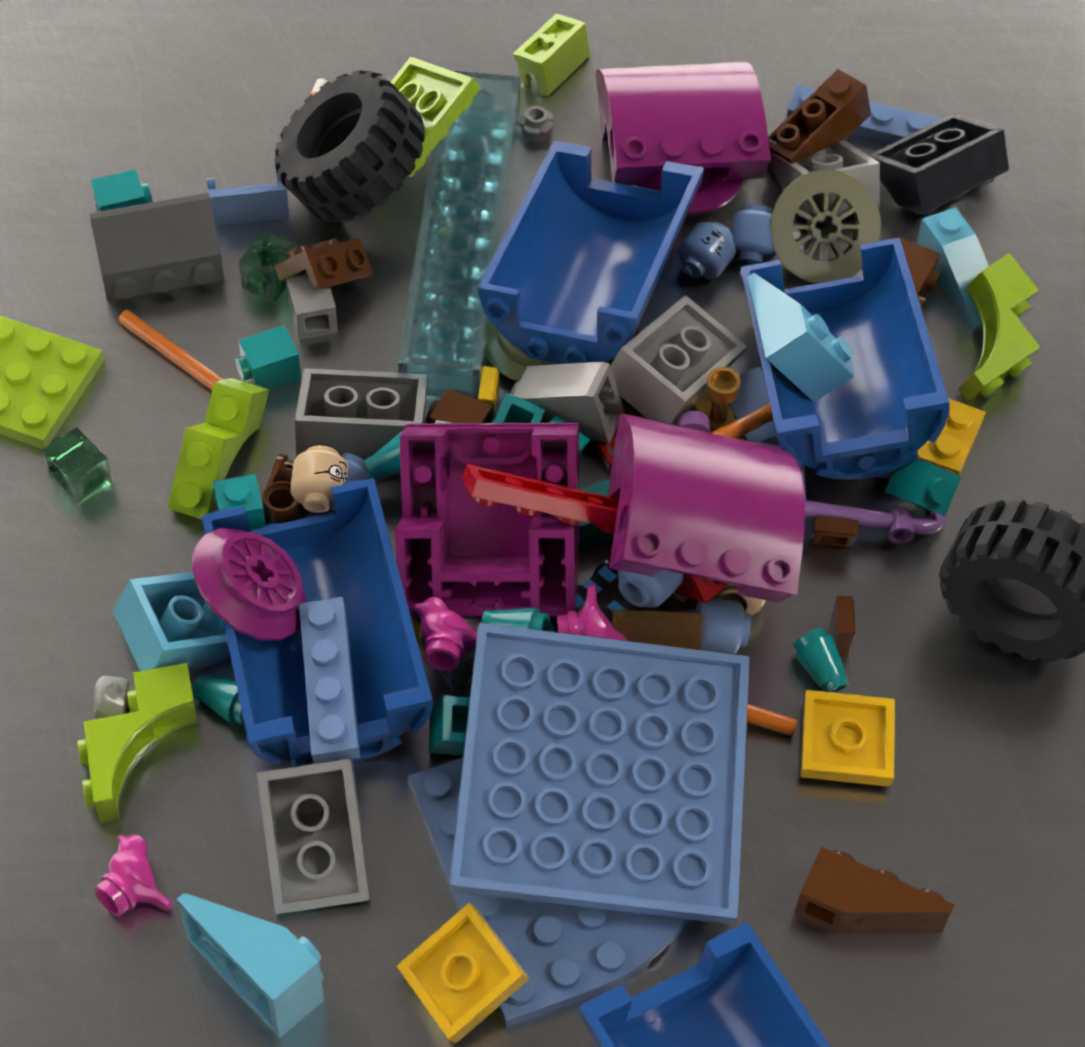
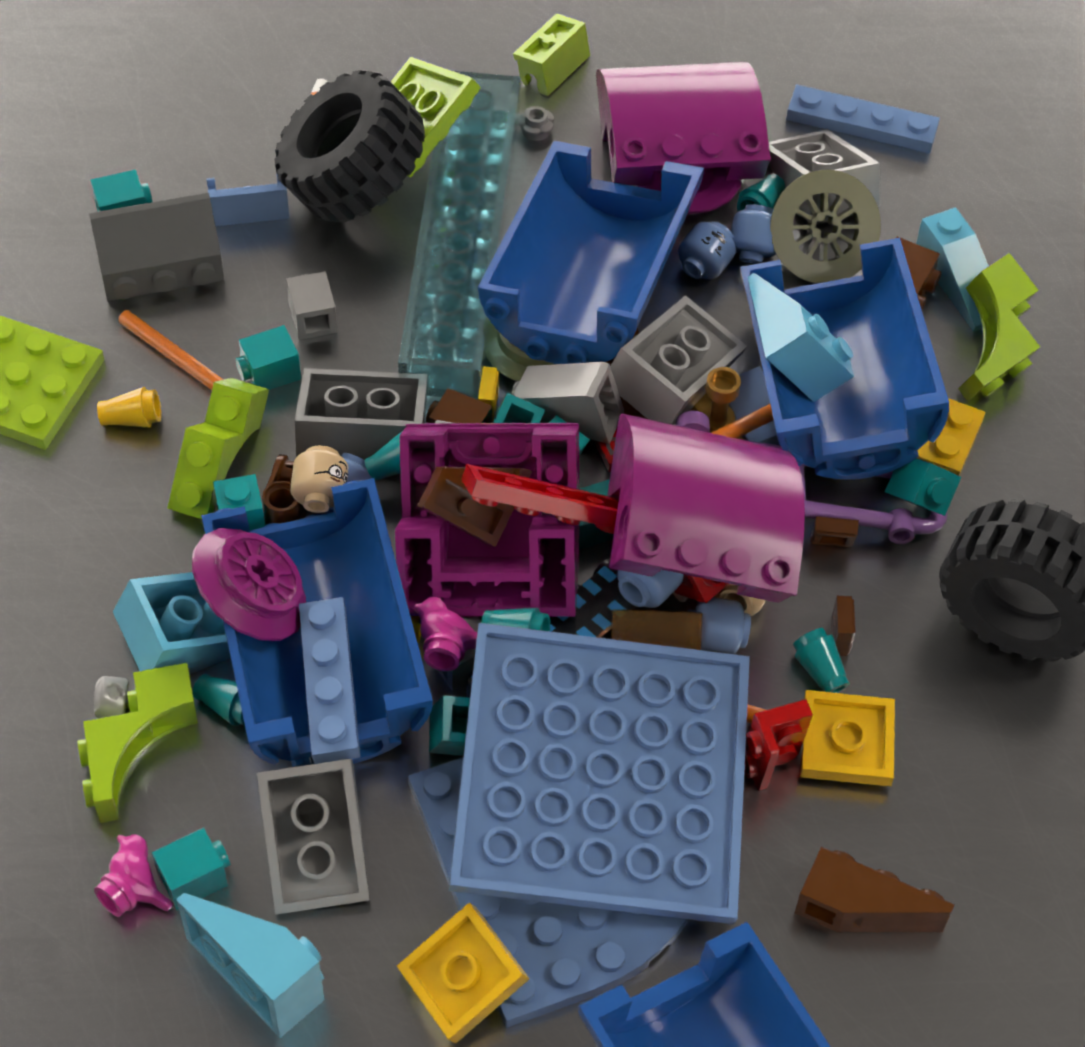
clear green brick [42,427,113,505] -> none
clear green brick [239,230,298,301] -> none
reddish brown bracket [275,238,372,291] -> none
dark pink animal [557,584,628,641] -> none
reddish brown slope [768,69,871,164] -> none
black slope [868,113,1009,215] -> none
none -> yellow cone [97,387,162,428]
none -> teal brick [151,827,231,911]
none -> reddish brown wing [417,467,532,547]
none -> teal cone [737,174,785,211]
none -> red bracket [744,699,813,791]

